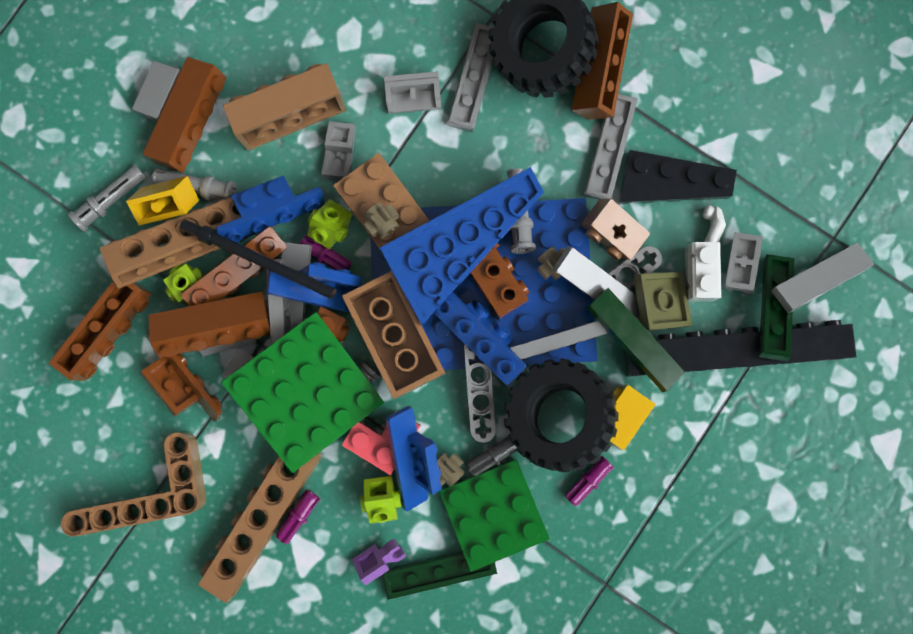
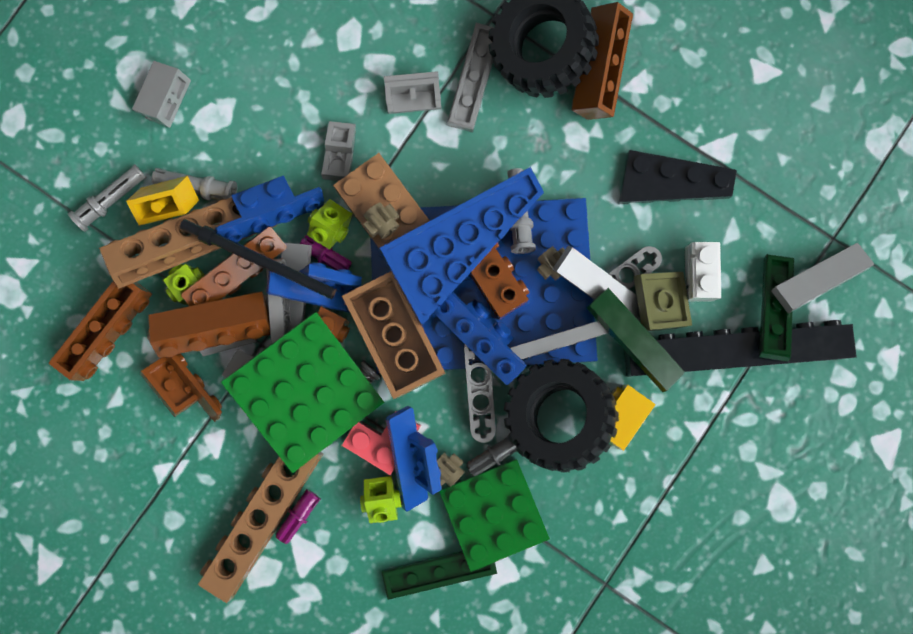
medium nougat beam [61,432,206,537] -> none
dark orange brick [142,57,227,174] -> none
medium nougat brick [223,63,347,151] -> none
medium lavender plate [352,539,406,586] -> none
magenta axle [565,456,614,506] -> none
brick [580,199,651,260] -> none
light grey tile [583,94,638,200] -> none
white arm [702,205,726,242] -> none
light grey hinge [725,232,763,296] -> none

